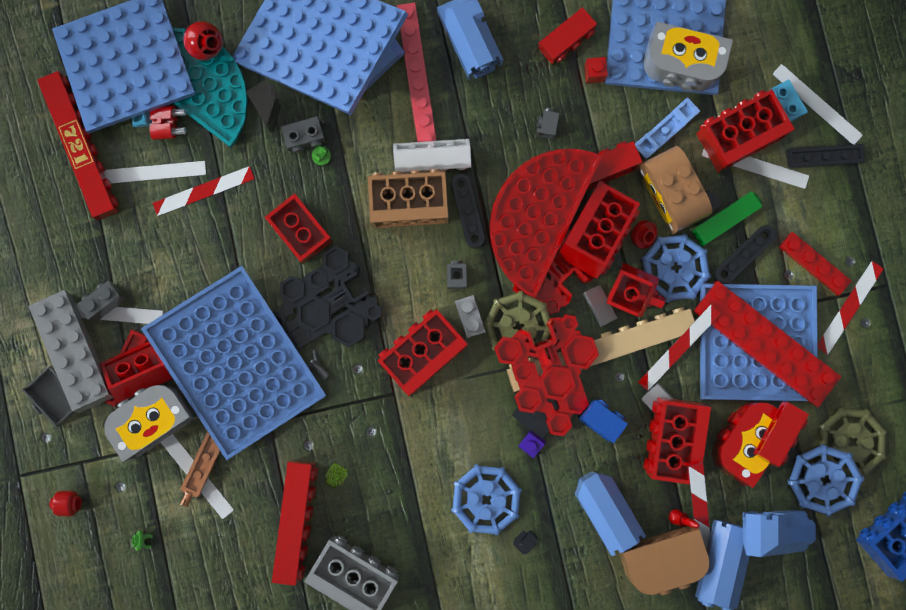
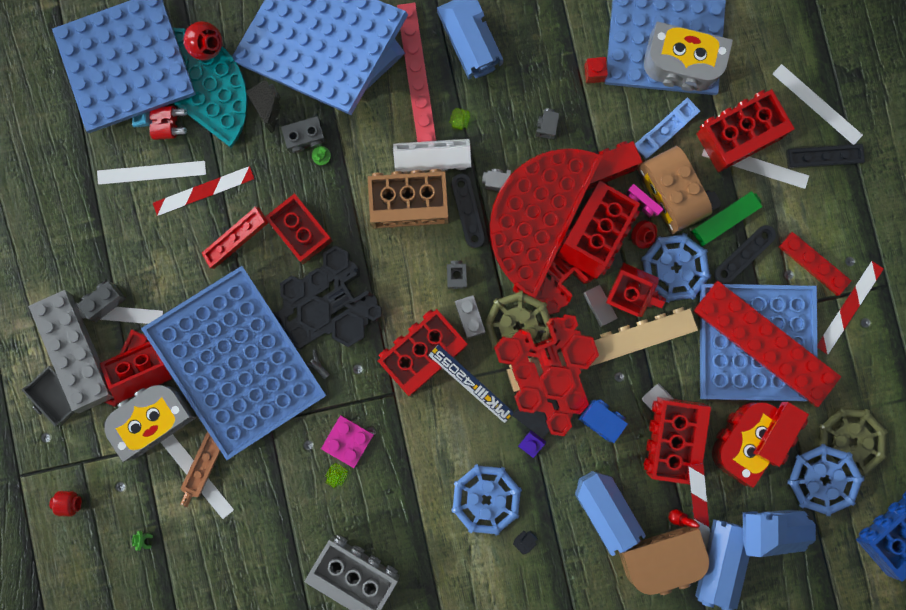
red brick [37,71,119,221] -> none
red brick [272,460,319,586] -> none
red brick [538,7,597,65] -> none
sticker [638,305,721,390] -> none
medium azure brick [768,79,808,122] -> none
none -> plate [202,207,268,269]
none -> dark pink plate [321,415,374,468]
none -> sticker [429,345,514,423]
none -> clear neon green piece [449,108,470,130]
none -> light grey brick [482,169,511,191]
none -> dark pink plate [626,184,663,218]

